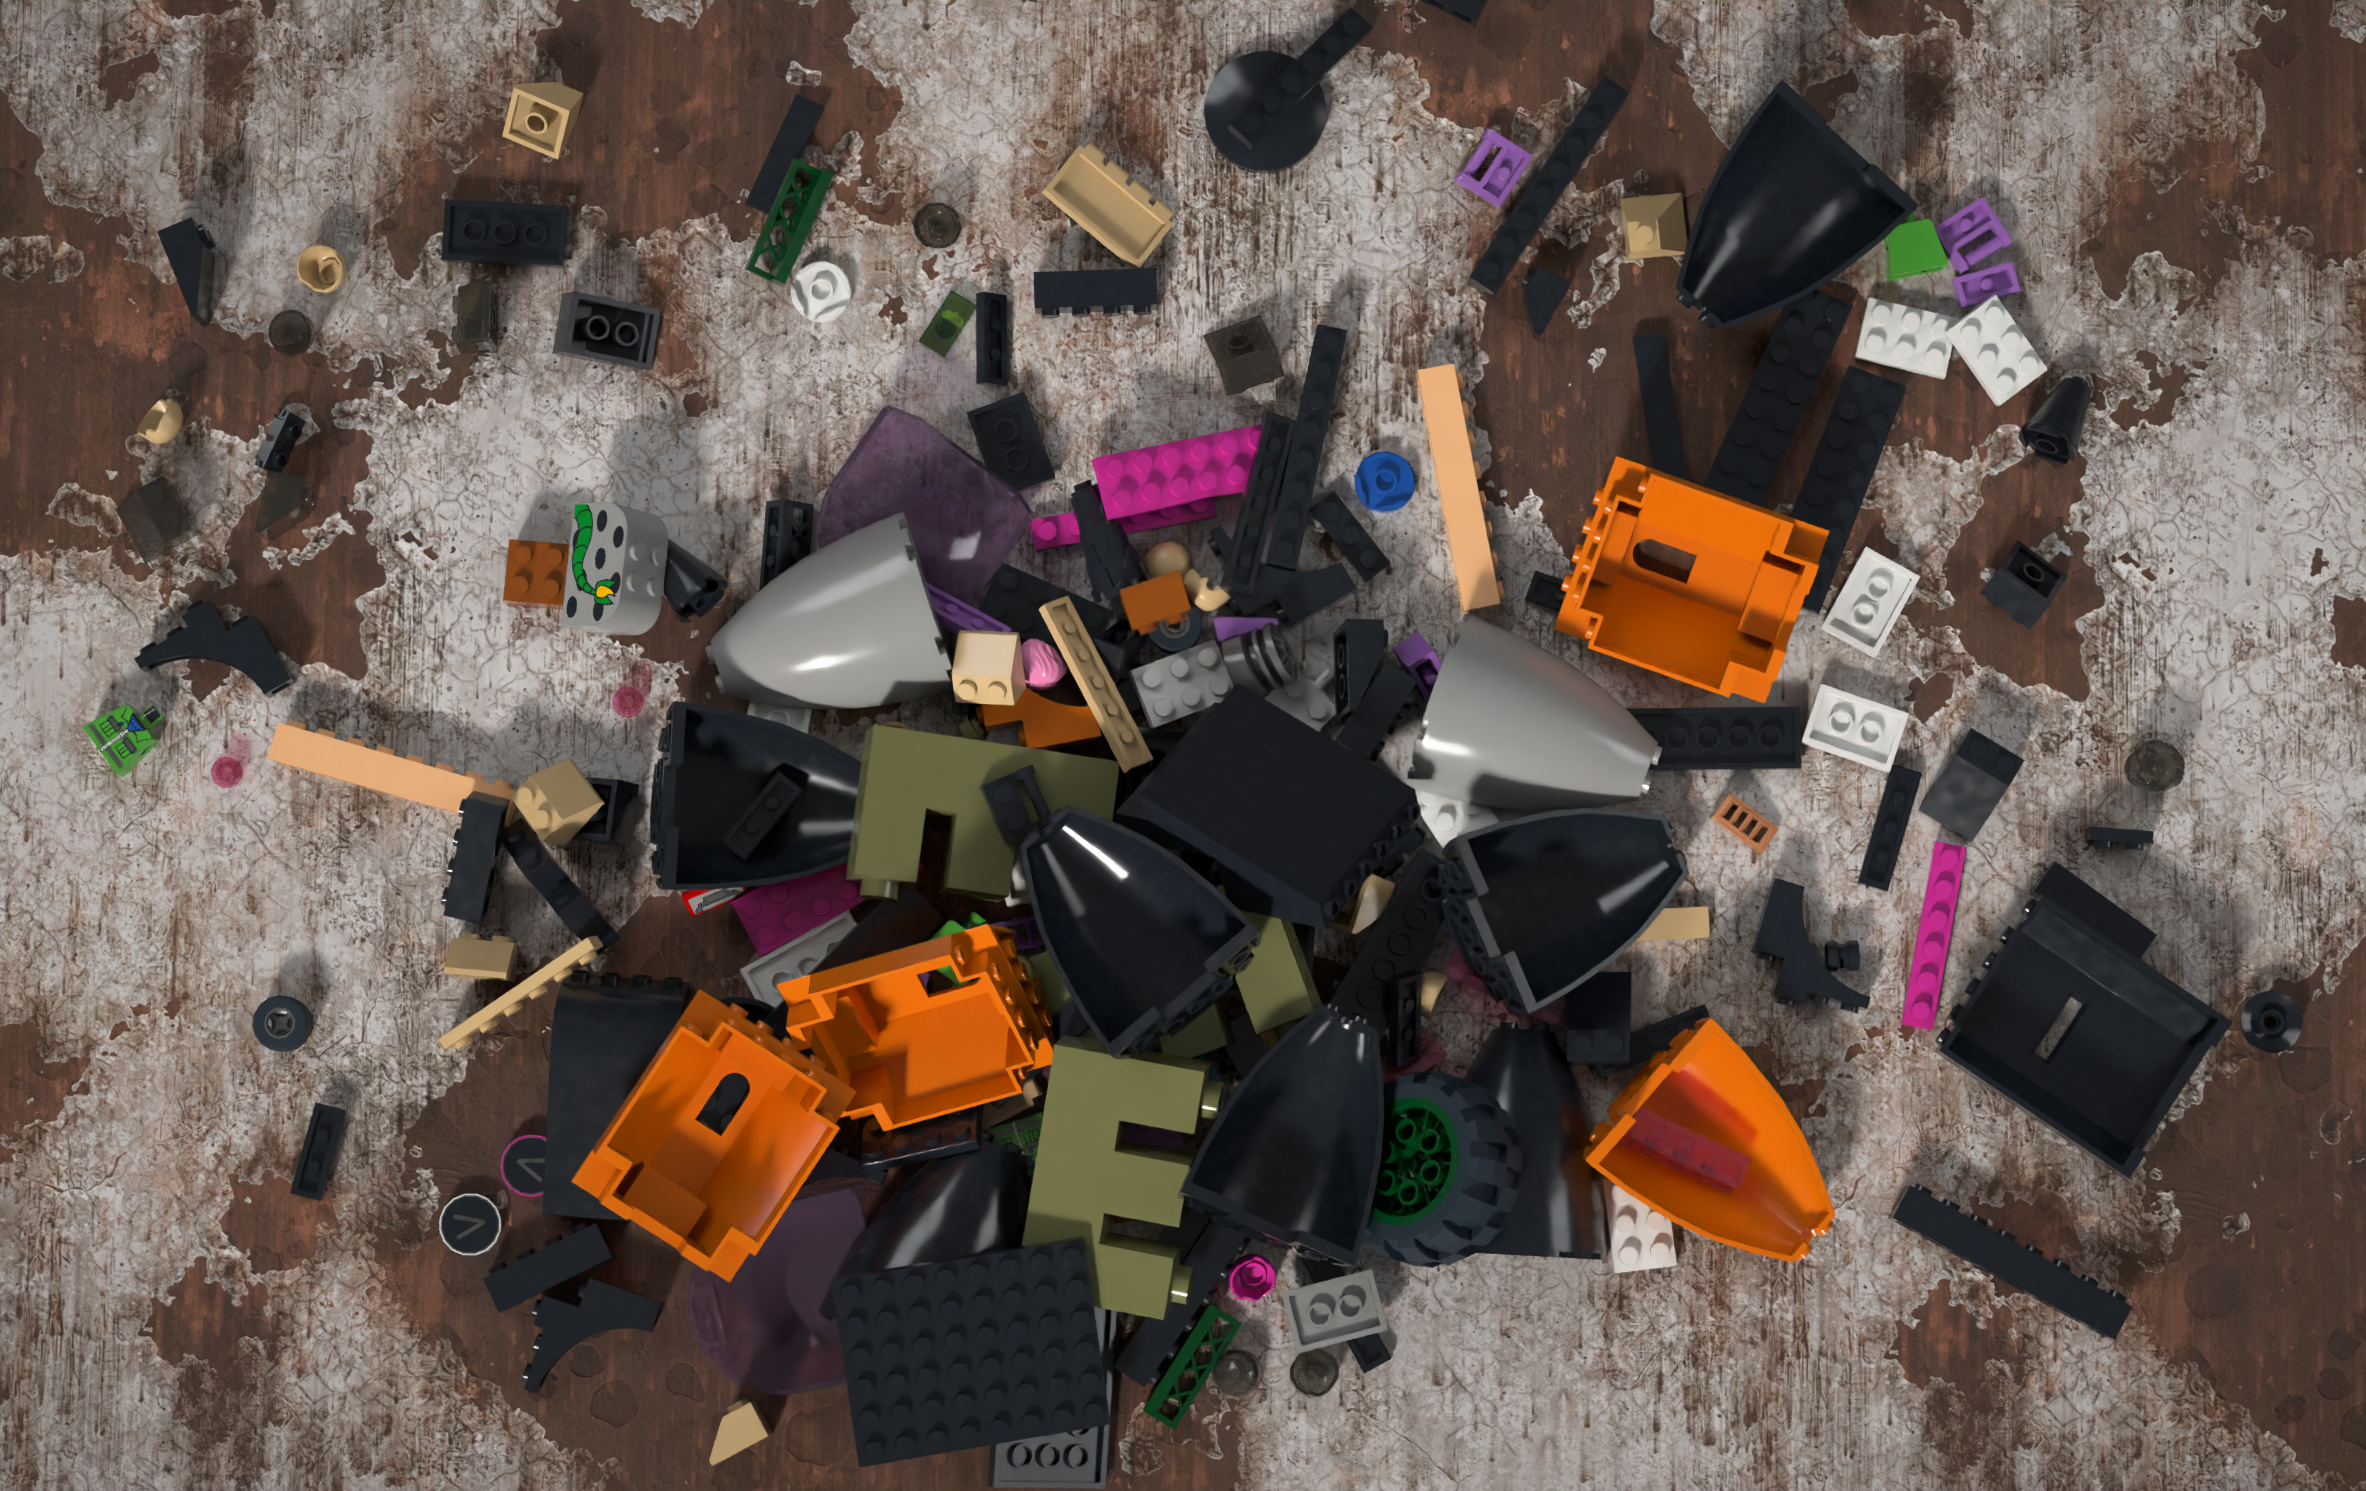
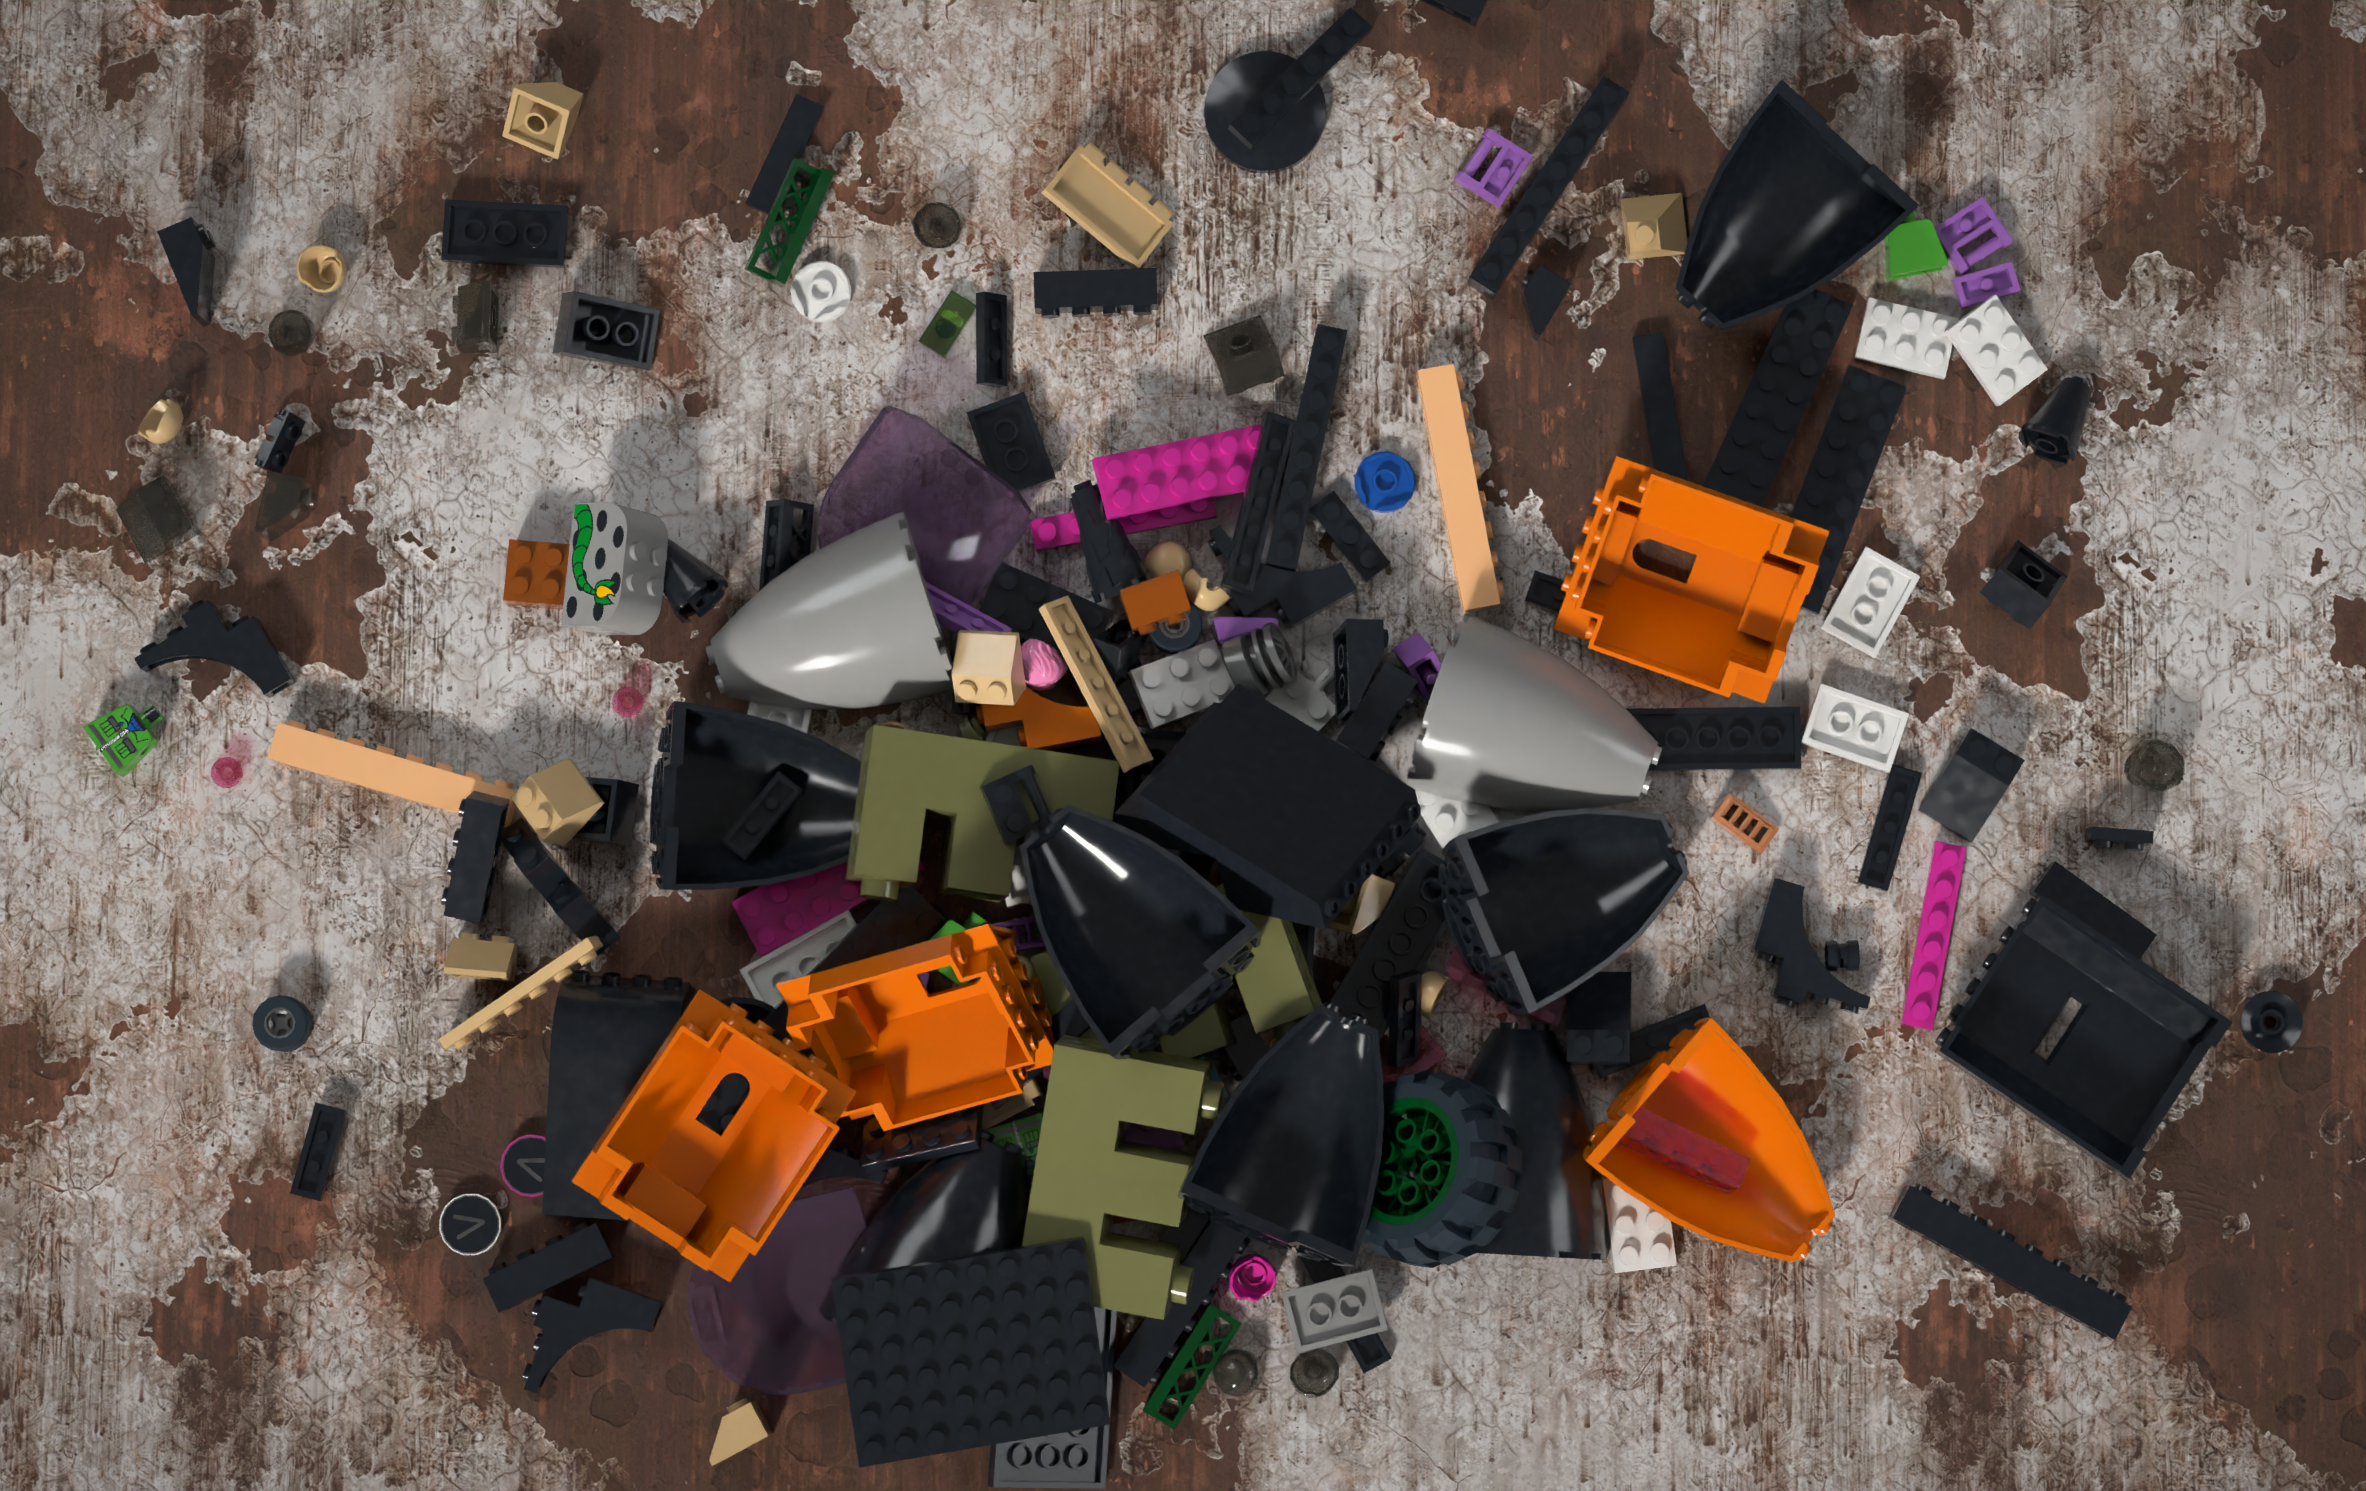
slope [681,887,749,916] -> none
tan tile [1635,906,1710,942] -> none

